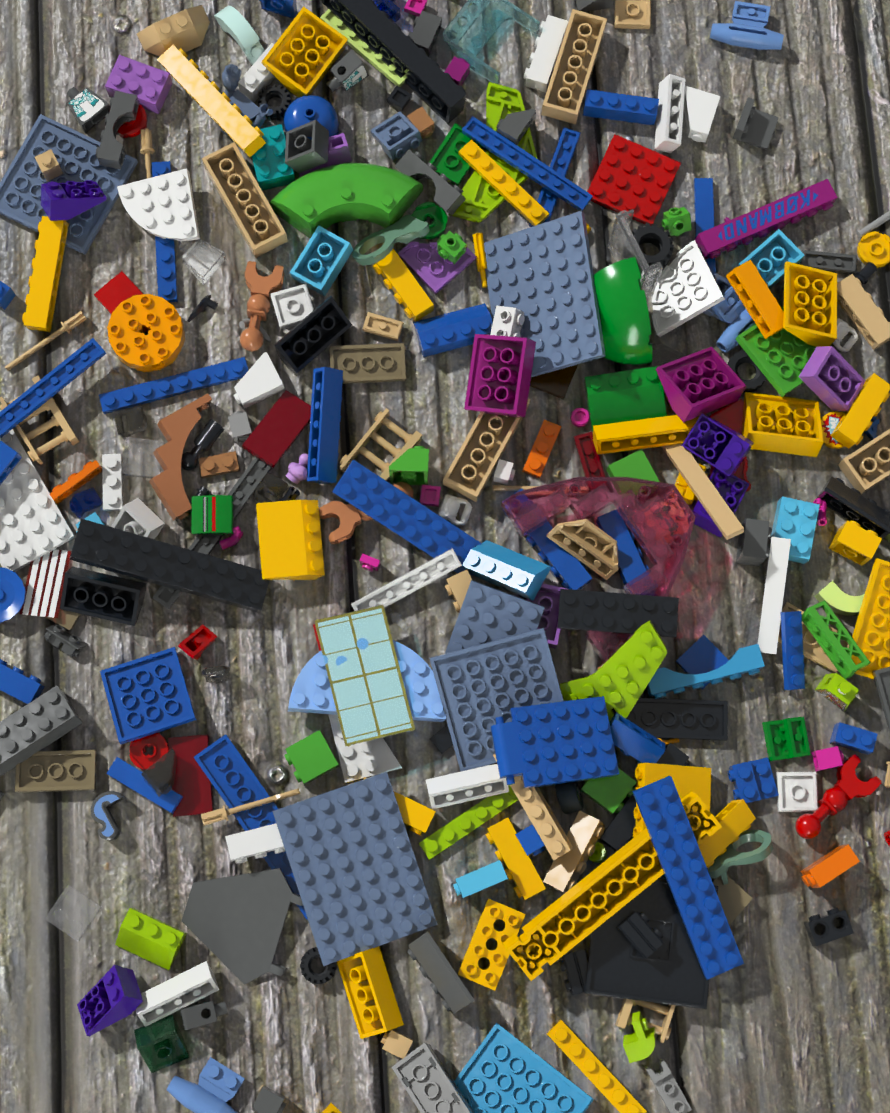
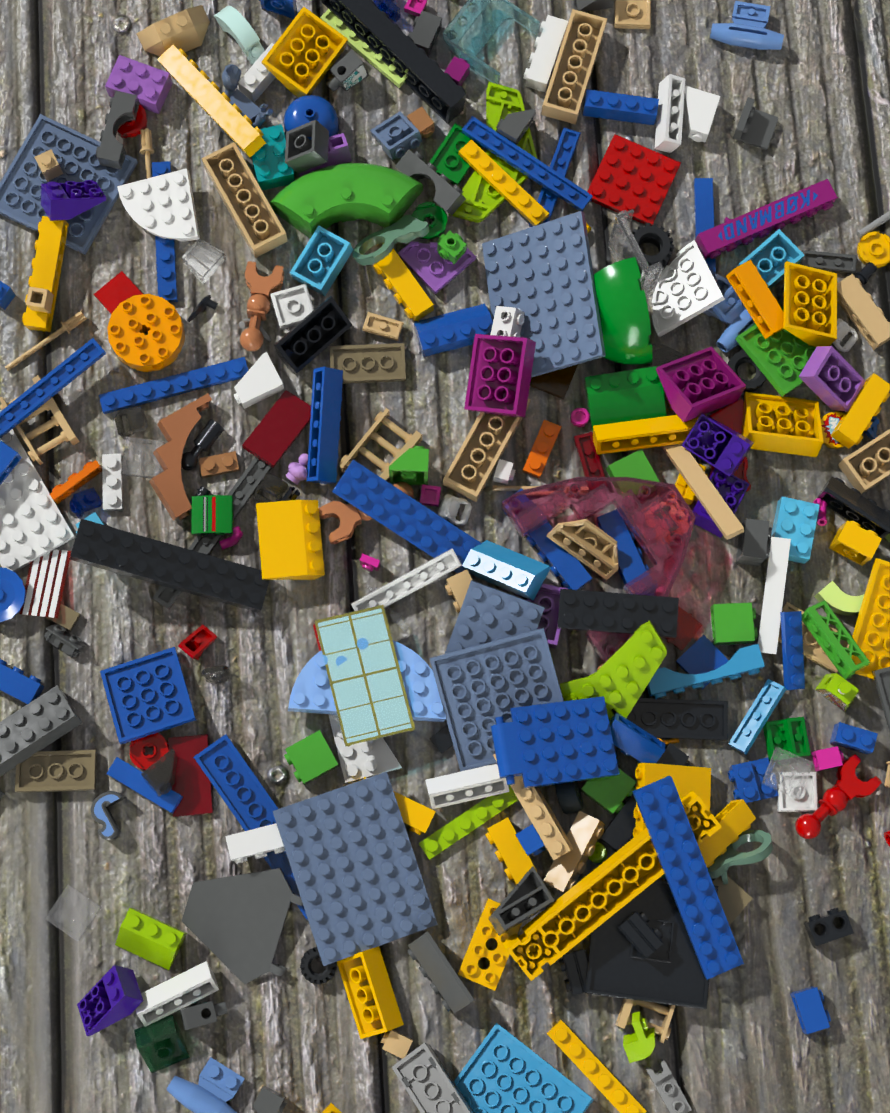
black slope [60,566,147,626] -> none
torso [67,87,111,134] -> none
white slope [111,498,165,539] -> none
tan piece [201,788,300,826] -> none
light grey brick [228,411,252,443] -> none
black tyre [258,84,291,120] -> none
black plate [387,86,412,112] -> none
medium azure brick [453,860,508,898] -> none
yellow axle [472,233,488,288] -> none
bright green brick [662,207,692,236] -> none
orange brick [800,844,860,888] -> none
none -> tan brick [26,287,54,313]
none -> dark grey wedge [489,866,555,936]
none -> clear red piece [664,606,702,651]
none -> bright green piece [710,603,758,646]
none -> plate [728,679,787,755]
none -> clear plate [762,747,813,799]
none -> blue brick [790,986,831,1034]

